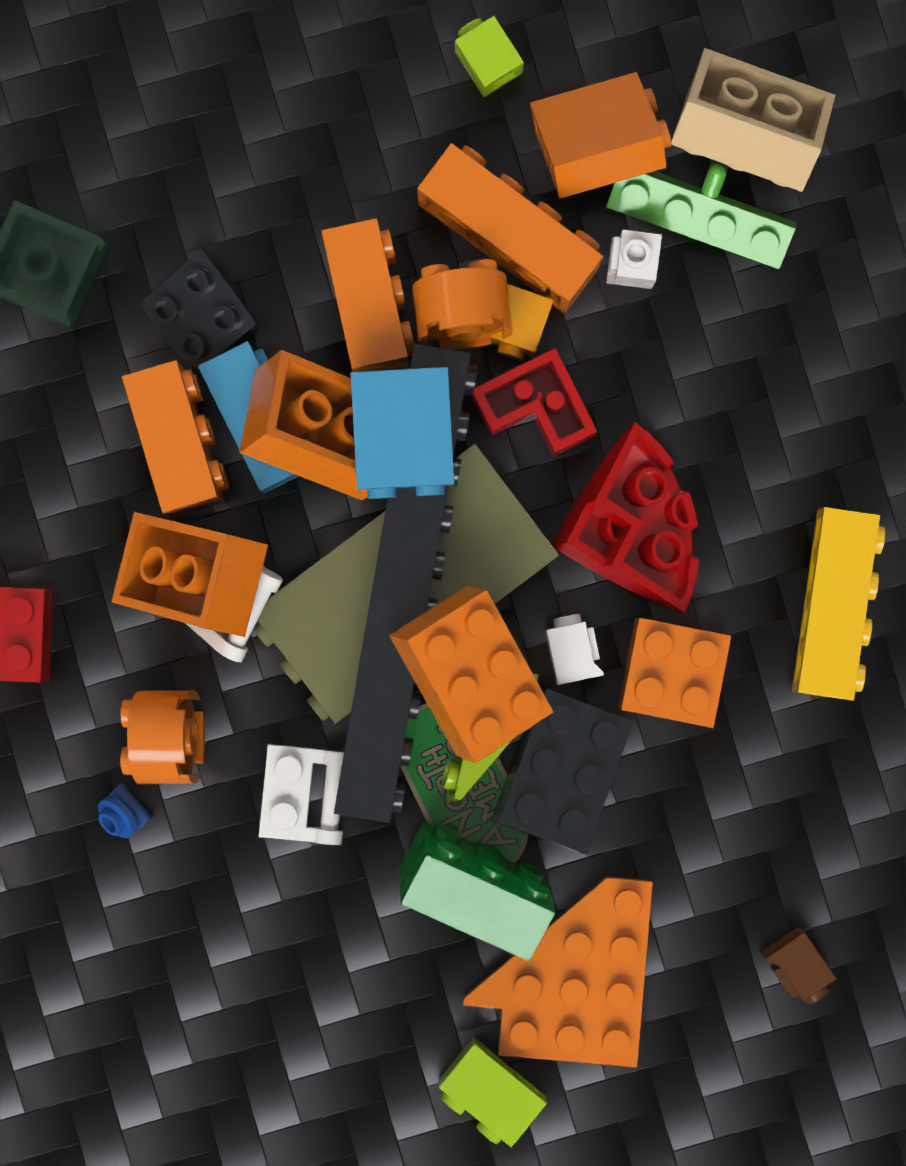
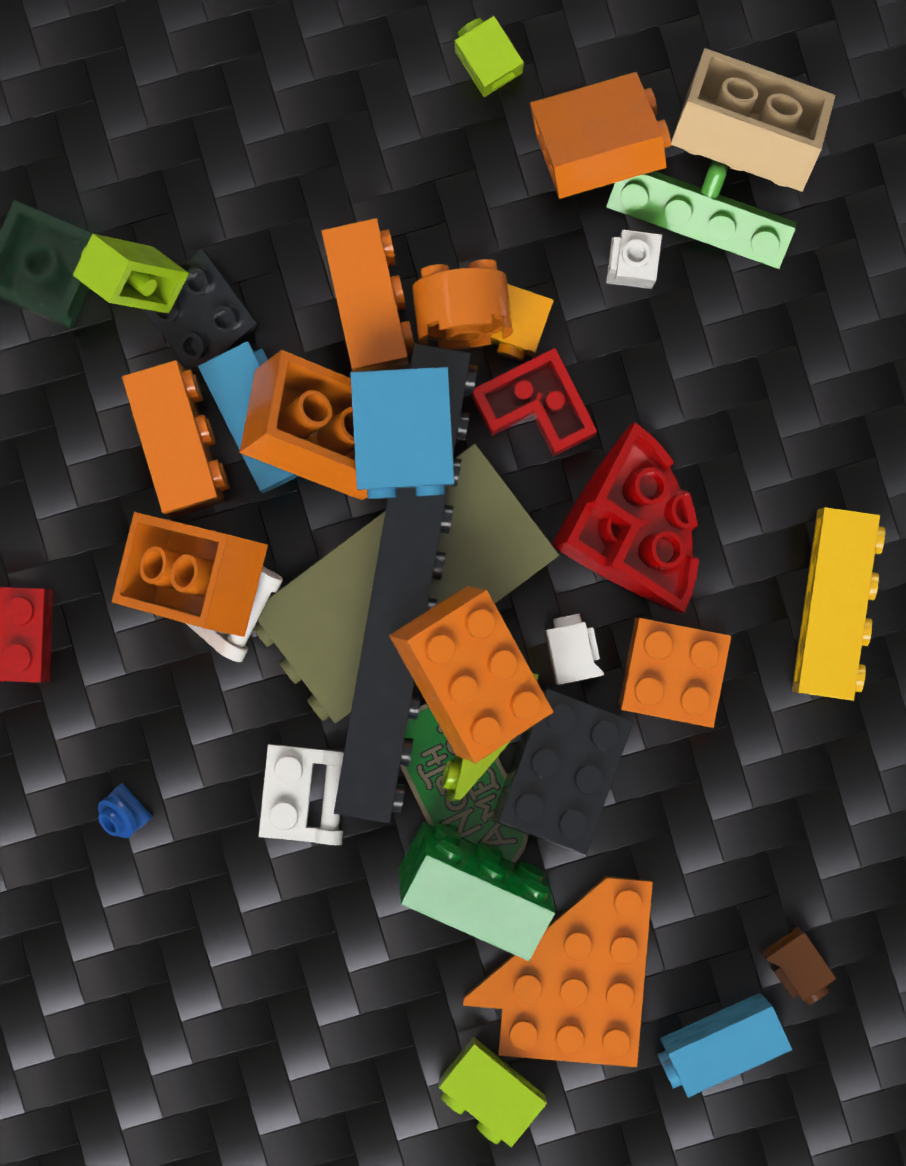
orange brick [120,690,205,784] -> none
orange brick [417,143,603,314] -> none
none -> lime brick [73,234,189,314]
none -> dark azure brick [657,993,792,1098]

